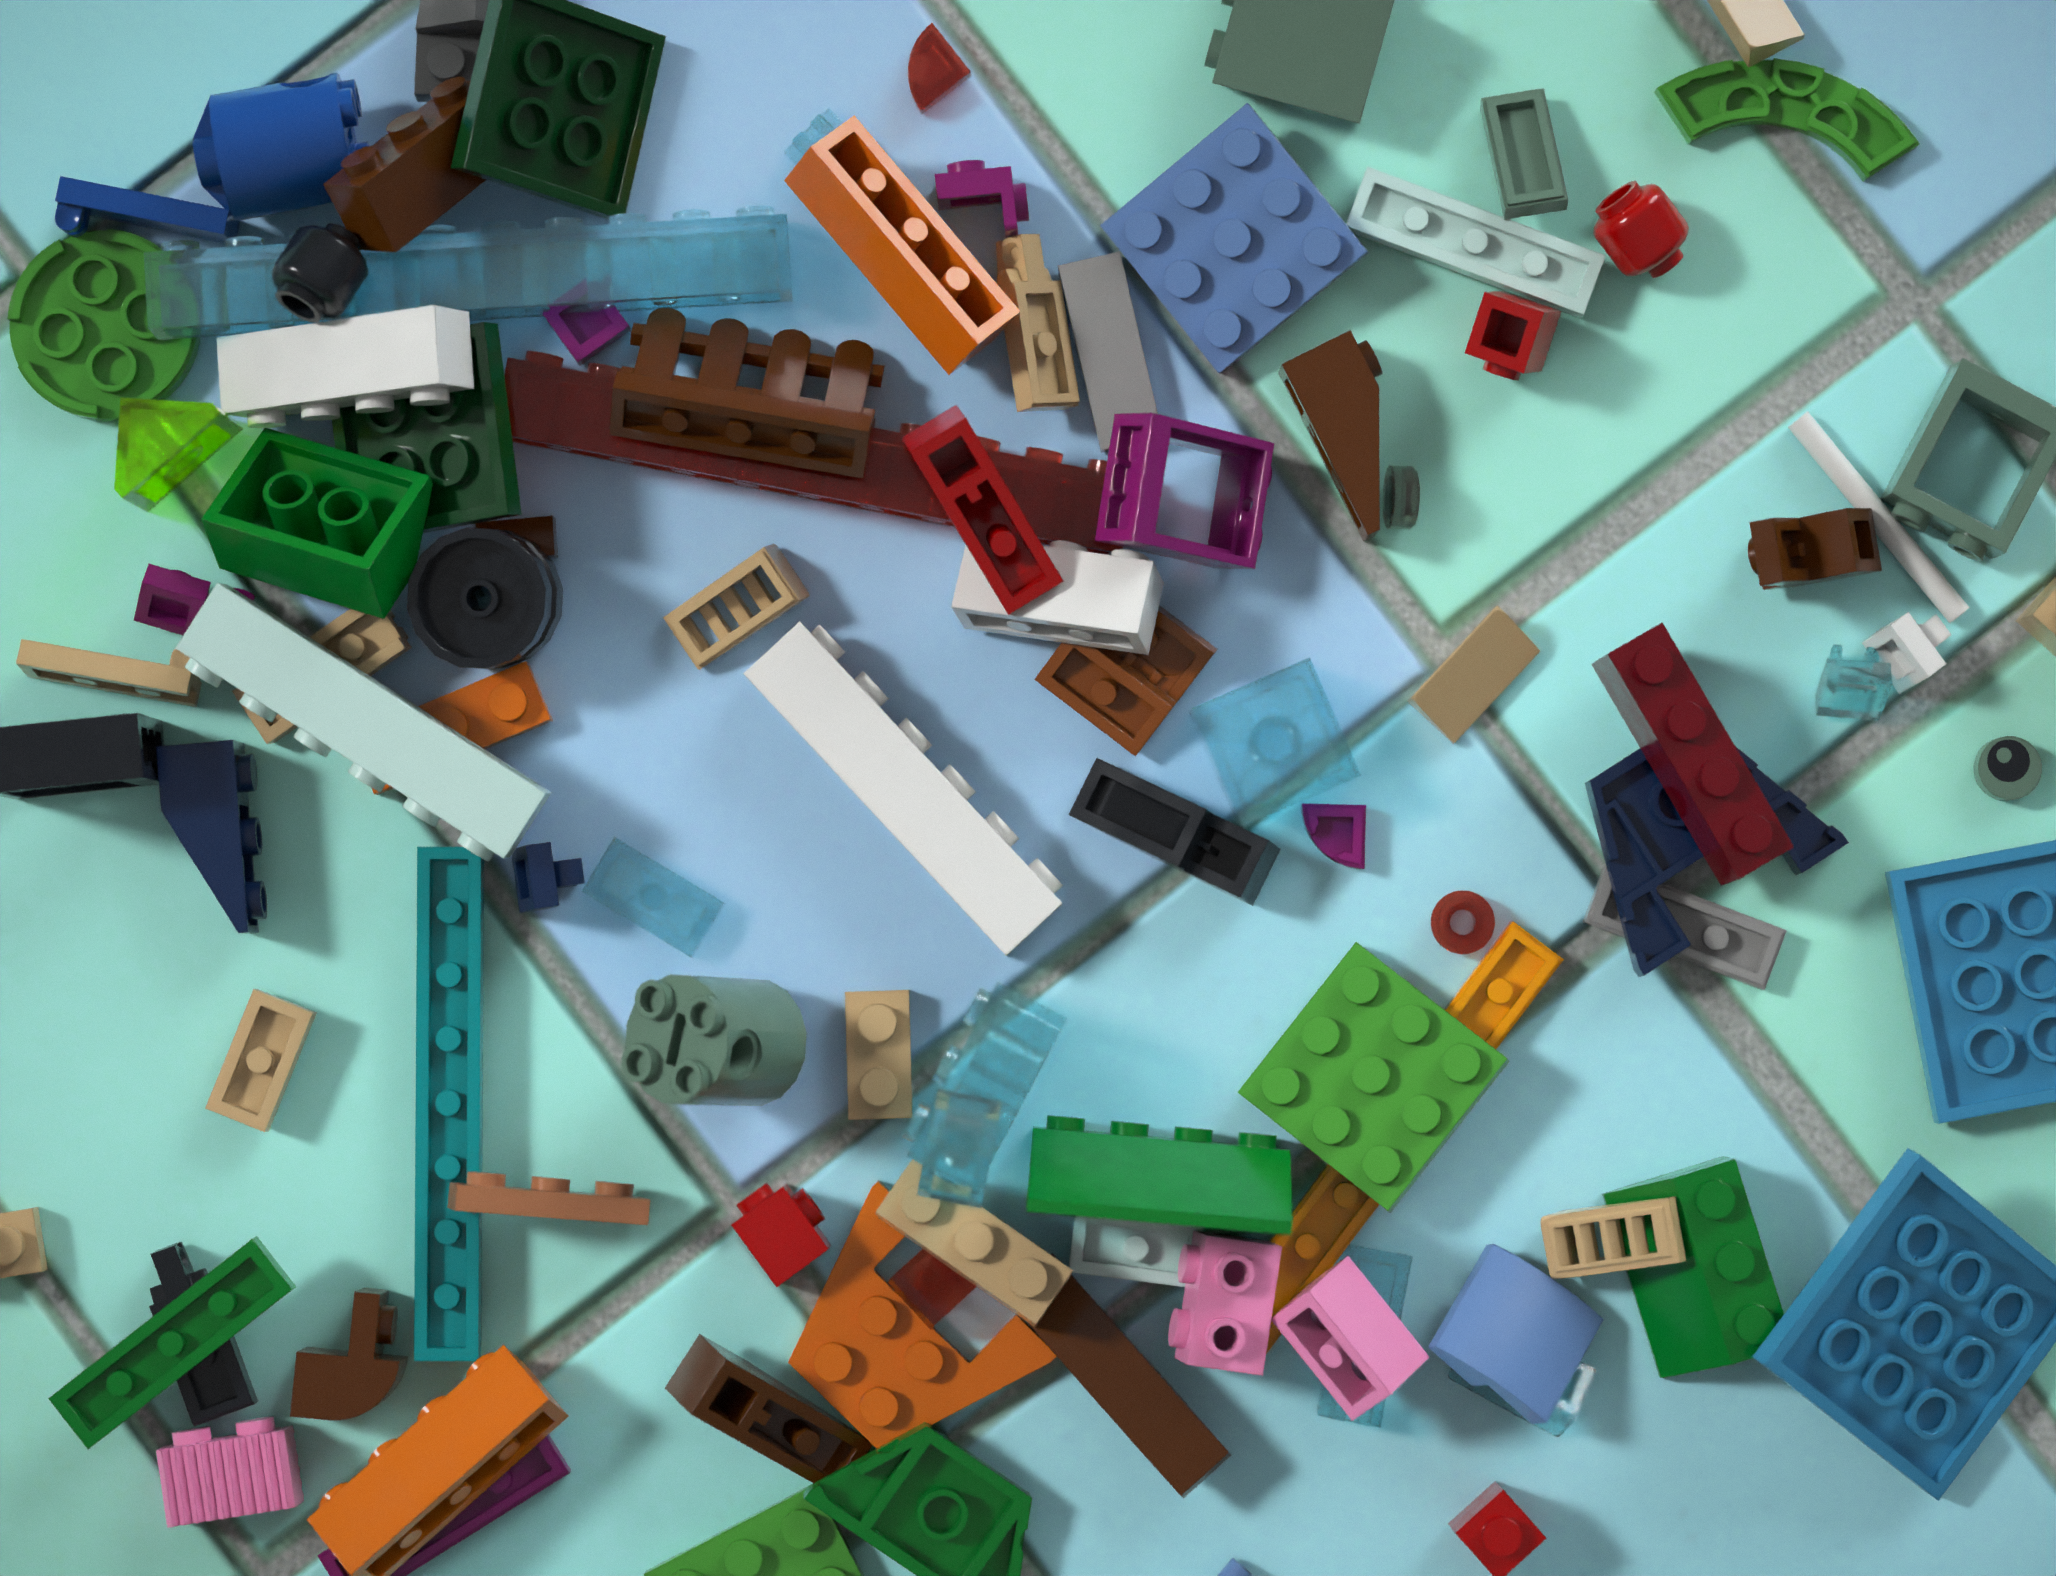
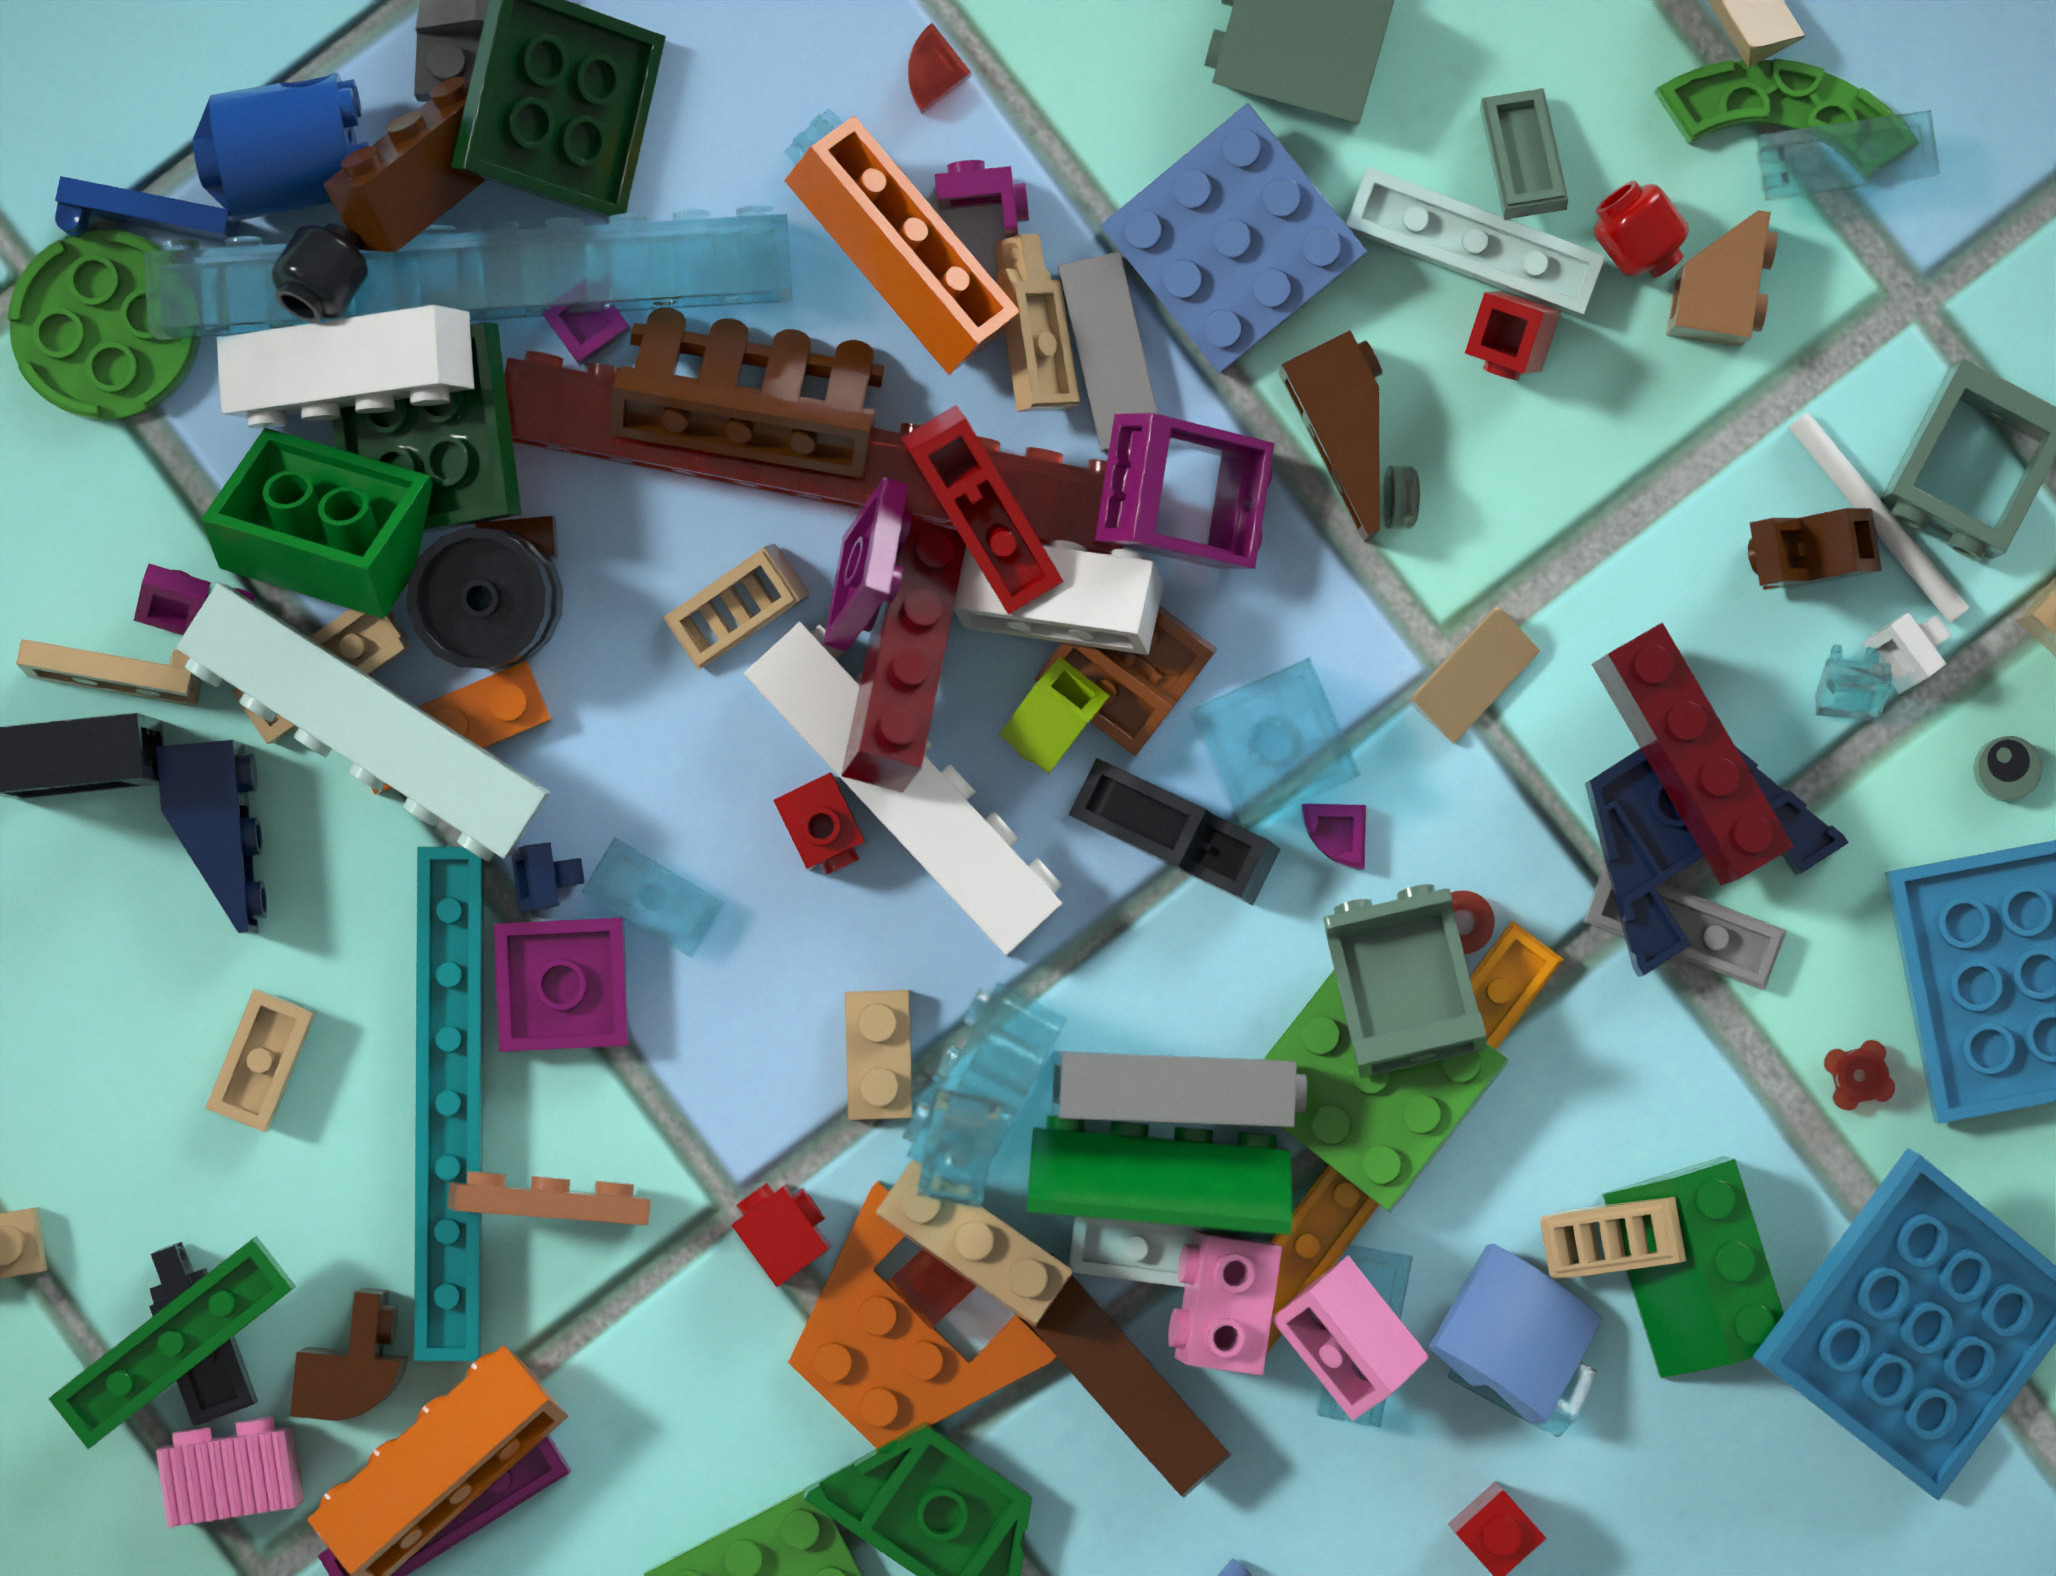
clear neon green slope [114,398,243,512] -> none
sand green cylinder [621,975,807,1106] -> none
reddish brown slope [665,1334,872,1483] -> none
none -> magenta plate [494,918,630,1052]
none -> red brick [773,772,867,876]
none -> magenta plate [823,477,912,652]
none -> dark red brick [841,518,966,793]
none -> lime brick [999,657,1110,774]
none -> light grey slope [1051,1051,1307,1127]
none -> sand green panel [1323,884,1486,1079]
none -> medium nougat slope [1666,210,1778,347]
none -> clear light blue hinge [1756,110,1940,201]
none -> clear red plate [1823,1040,1895,1111]

